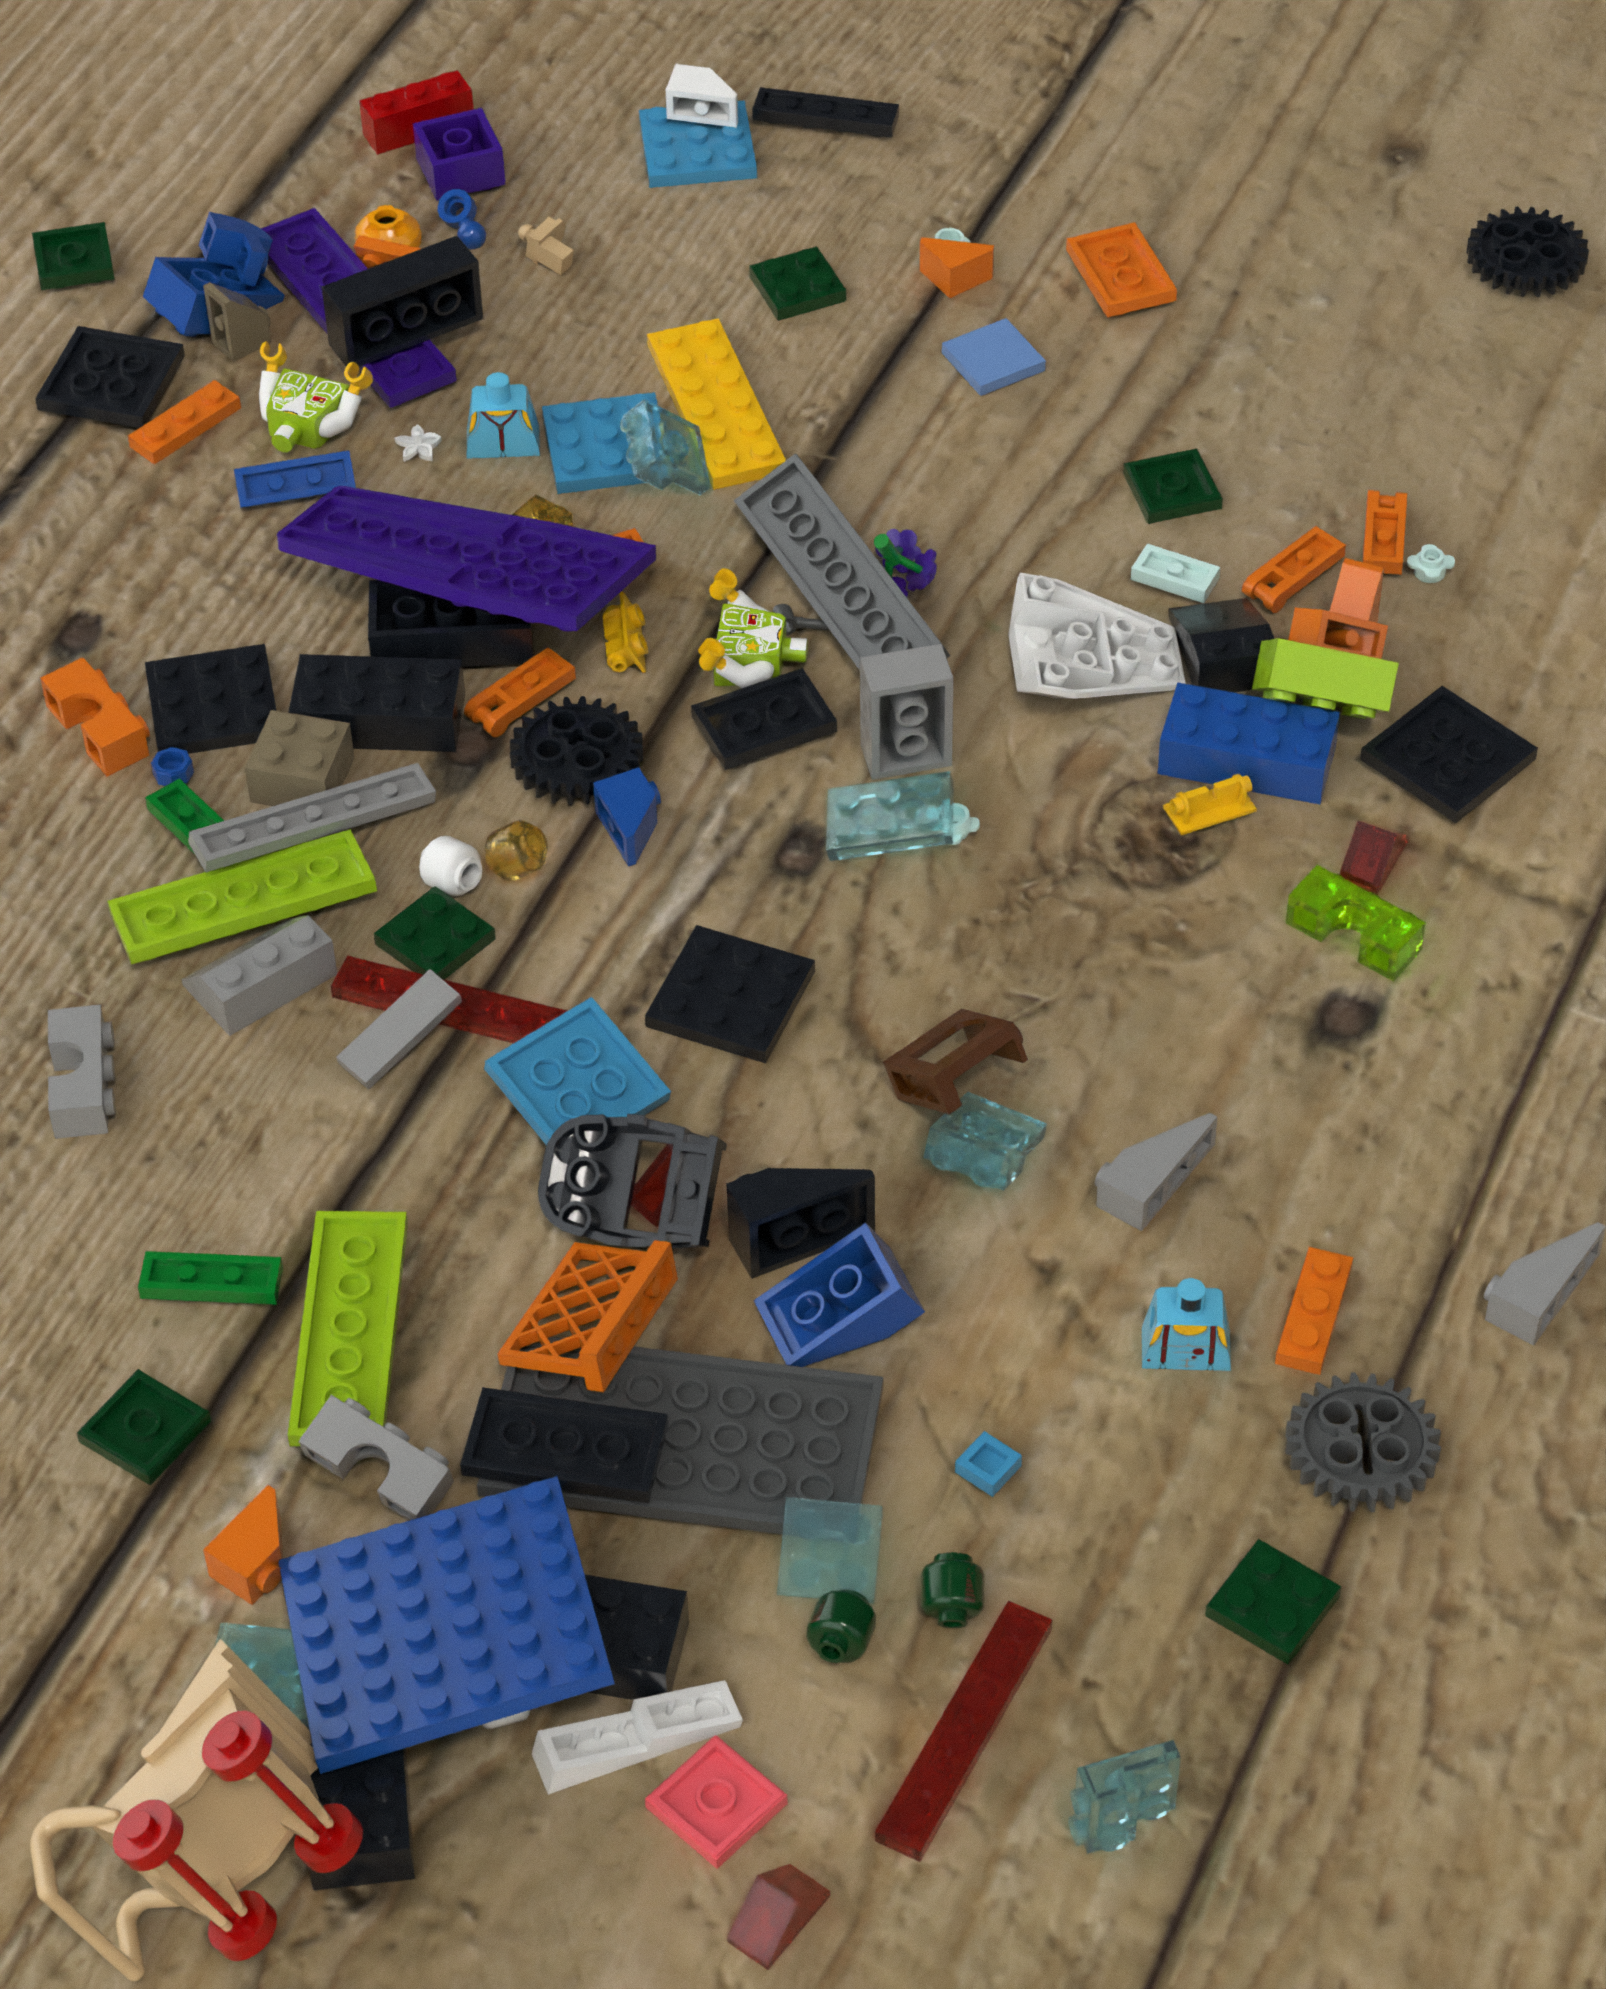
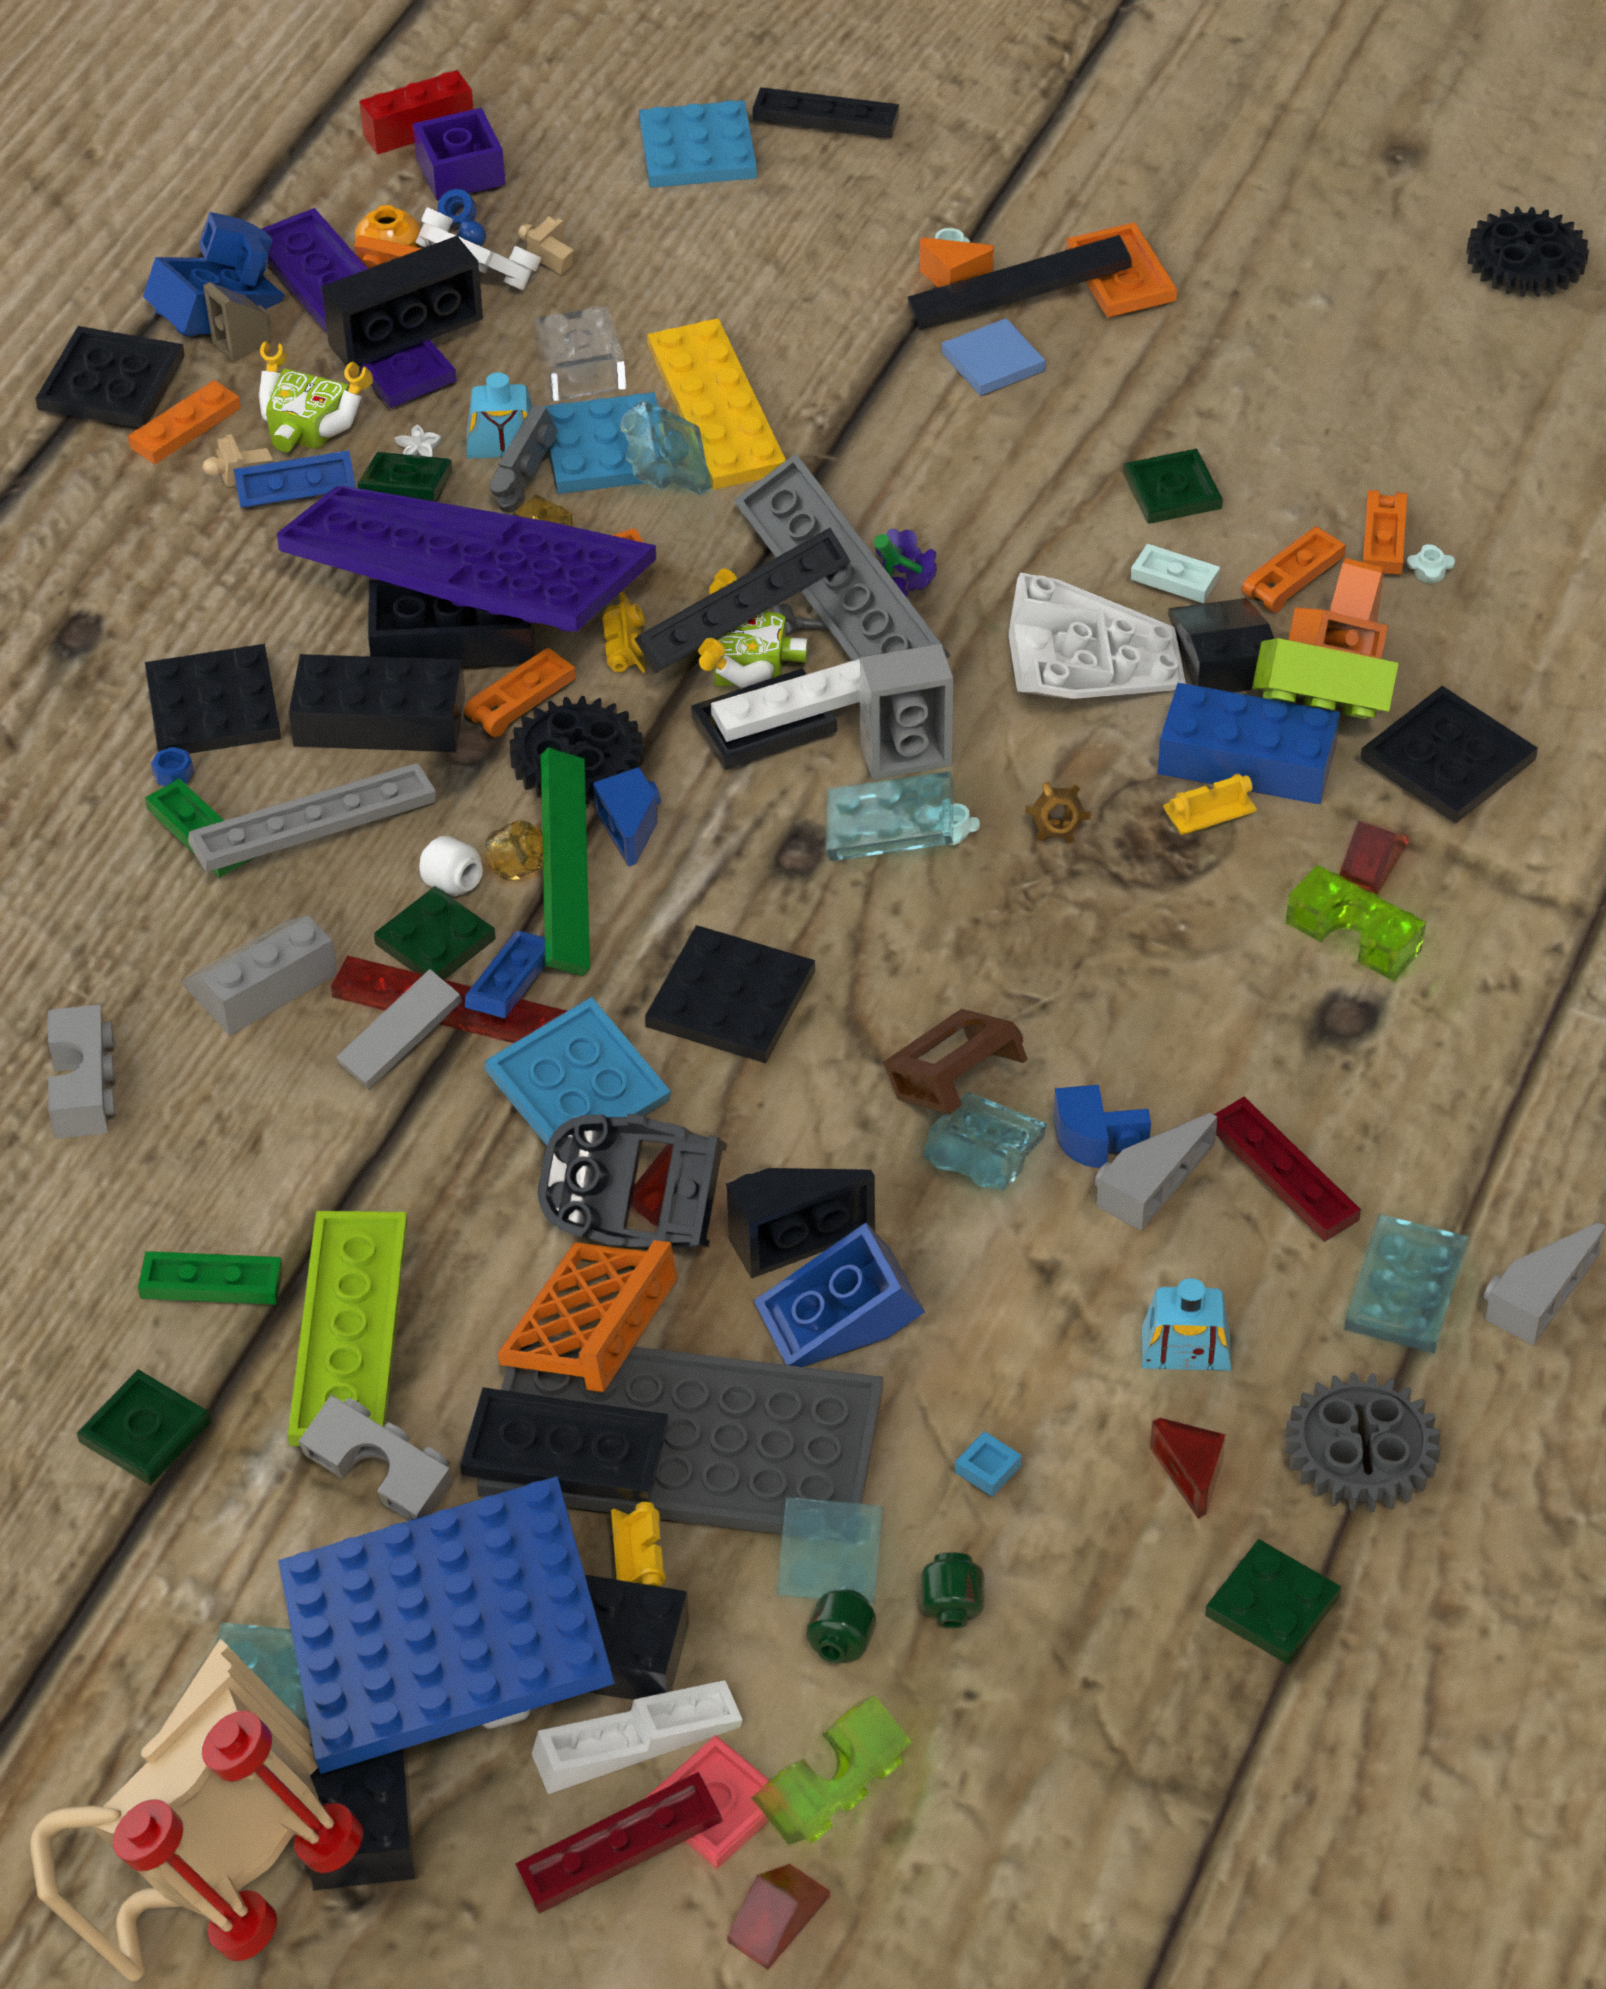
dark green plate [32,222,115,290] -> none
orange arch [40,657,150,777] -> none
lime plate [107,829,377,965] -> none
orange slope [203,1485,283,1605] -> none
dark tan brick [245,710,355,806] -> none
white slope [666,64,738,128] -> none
dark green plate [749,246,846,321] -> none
clear red plate [875,1600,1052,1862] -> none
clear light blue plate [1068,1740,1181,1854] -> none
orange plate [1275,1247,1354,1375] -> none
none -> tan piece [202,434,273,487]
none -> dark green tile [358,452,452,502]
none -> white plate [415,207,542,291]
none -> blue tile [465,930,545,1018]
none -> dark grey hinge [489,405,558,513]
none -> dark red plate [515,1772,723,1914]
none -> clear brick [534,306,626,401]
none -> green tile [541,748,590,976]
none -> yellow hinge [611,1502,666,1587]
none -> black tile [634,528,851,674]
none -> white plate [711,659,860,742]
none -> clear neon green arch [751,1695,912,1845]
none -> black tile [907,235,1132,330]
none -> pearl gold rock [1025,781,1091,844]
none -> blue brick [1053,1085,1151,1168]
none -> clear red slope [1150,1418,1226,1518]
none -> dark red plate [1213,1096,1361,1242]
none -> clear light blue plate [1344,1214,1468,1353]

